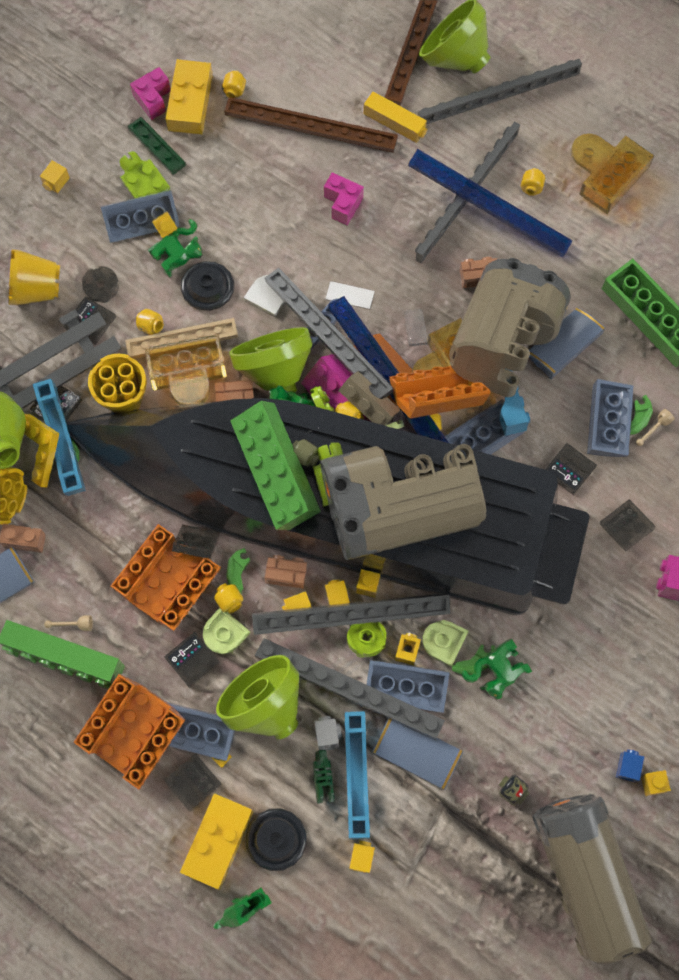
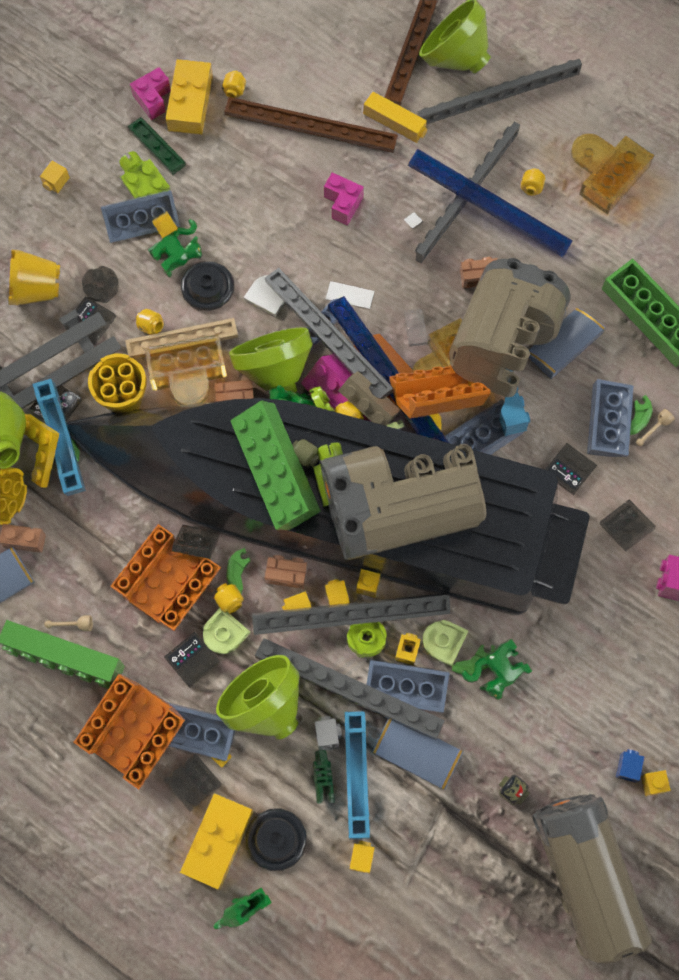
none -> white sticker [404,213,422,228]

